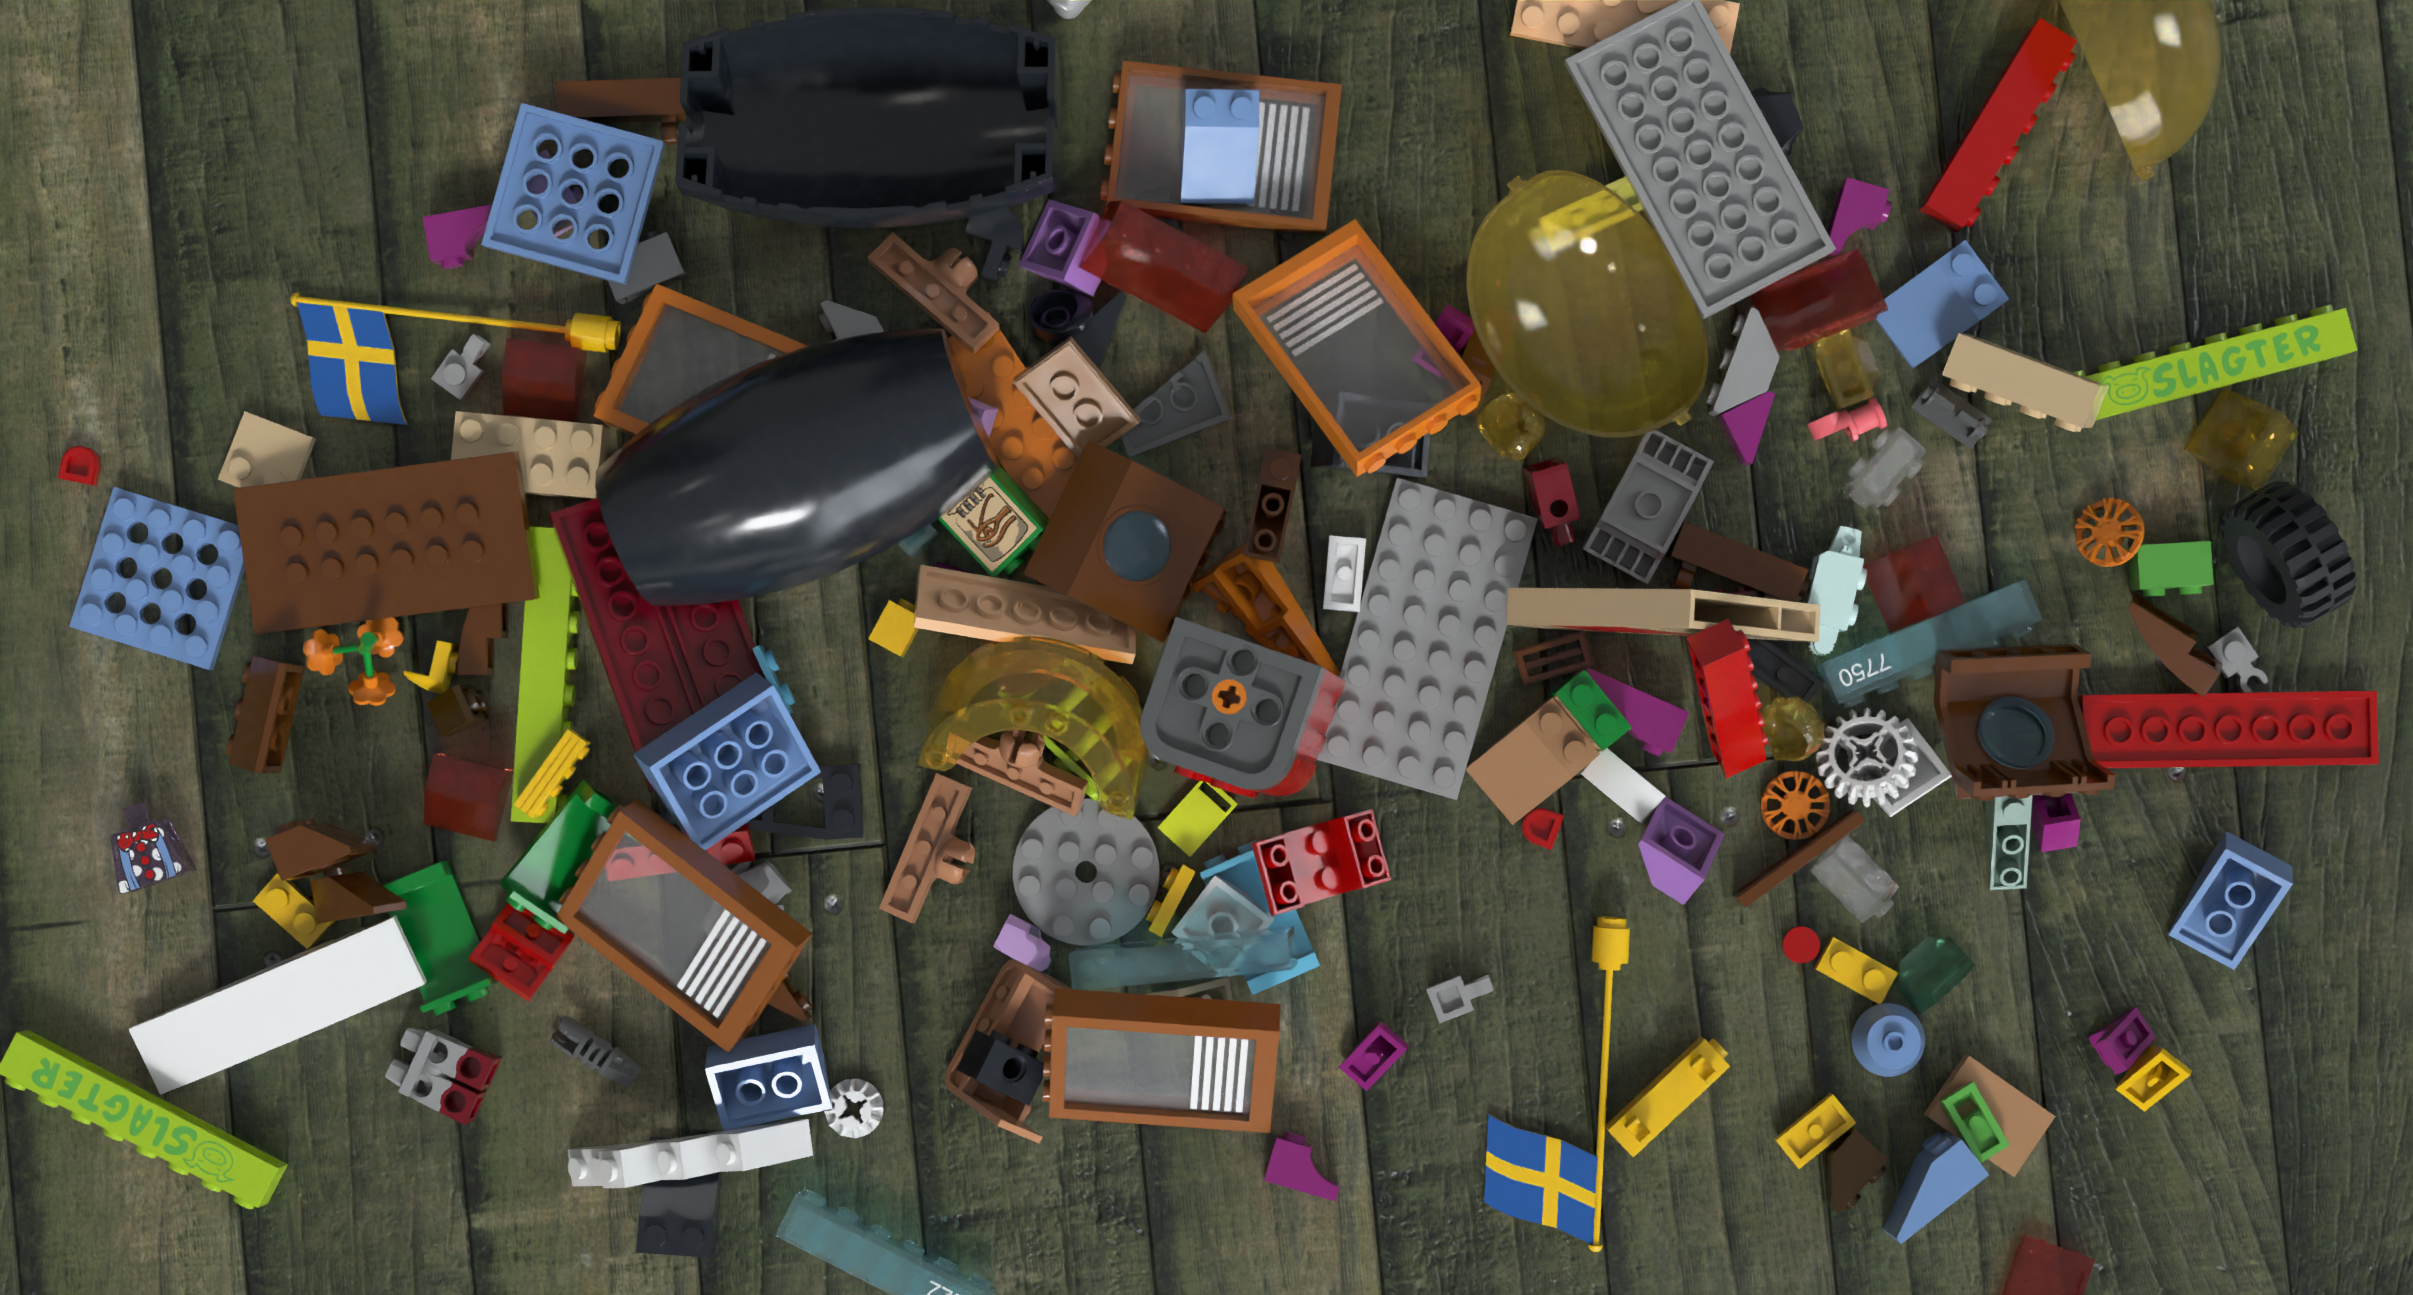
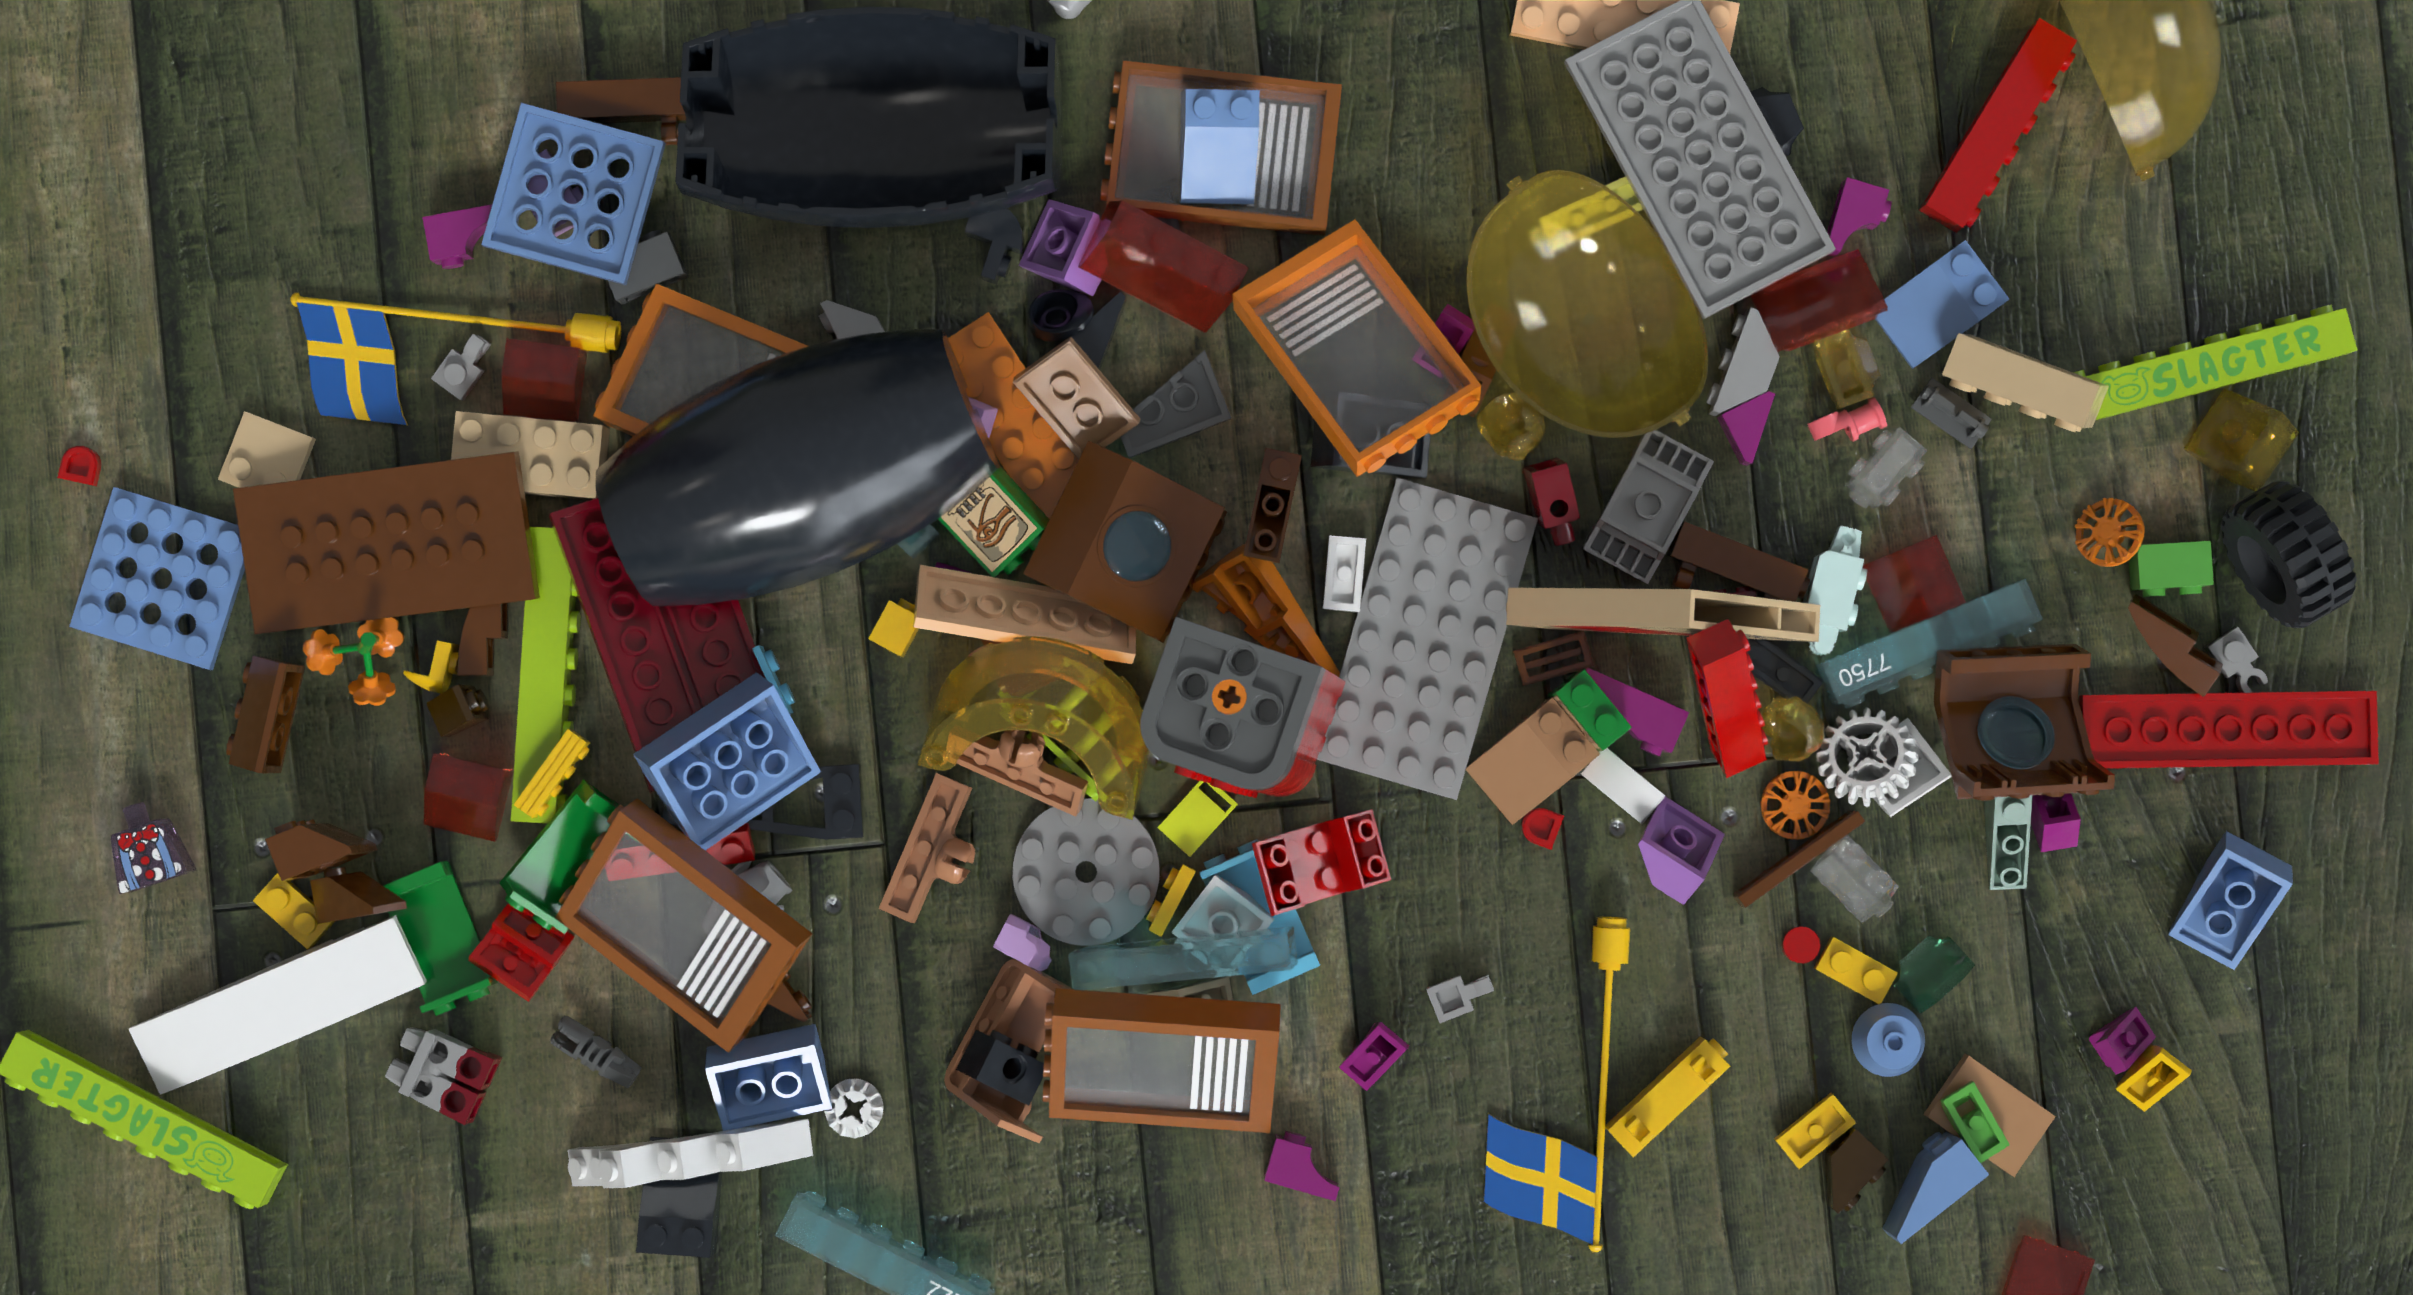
nougat plate [867,232,1000,354] -> none

